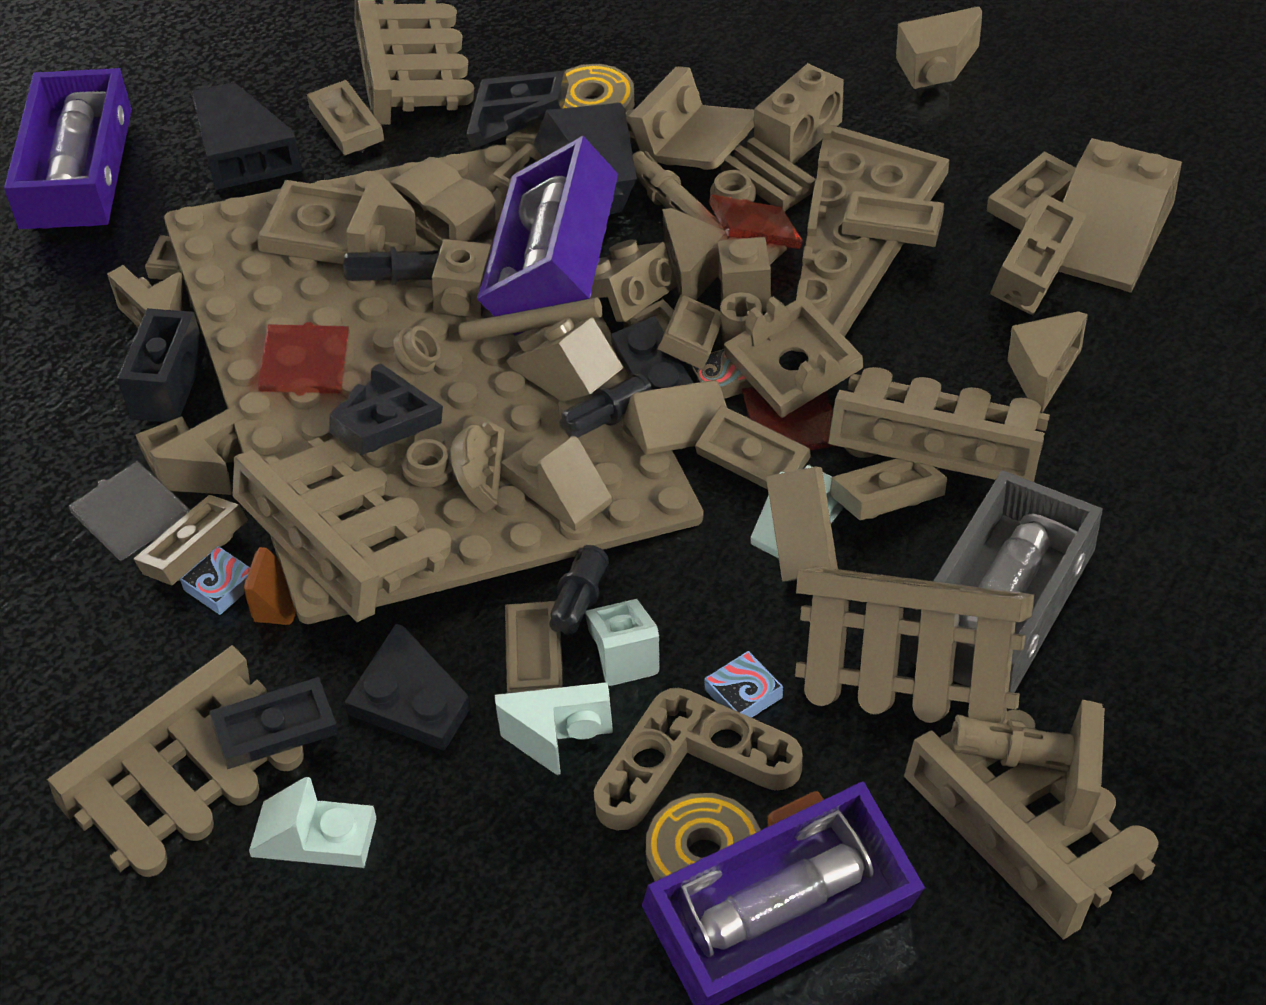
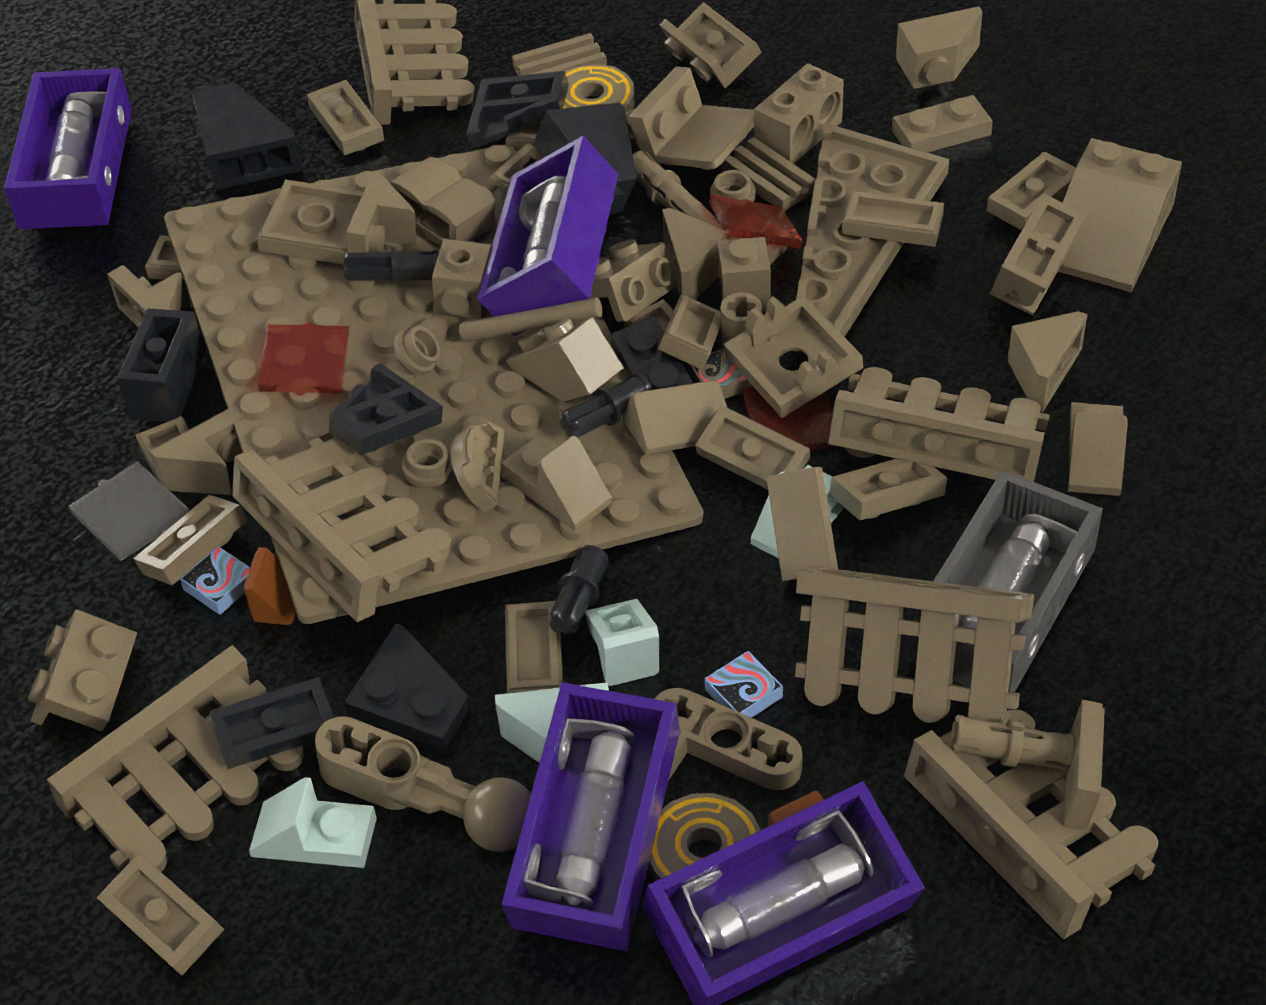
none -> dark tan bracket [28,609,137,731]
none -> dark tan plate [97,853,224,975]
none -> dark tan beam [315,716,531,852]
none -> dark purple piece [501,682,680,952]
none -> dark tan tile [512,33,607,76]
none -> dark tan bracket [659,2,761,88]
none -> dark tan plate [892,95,993,153]
none -> dark tan slope [1068,402,1128,496]

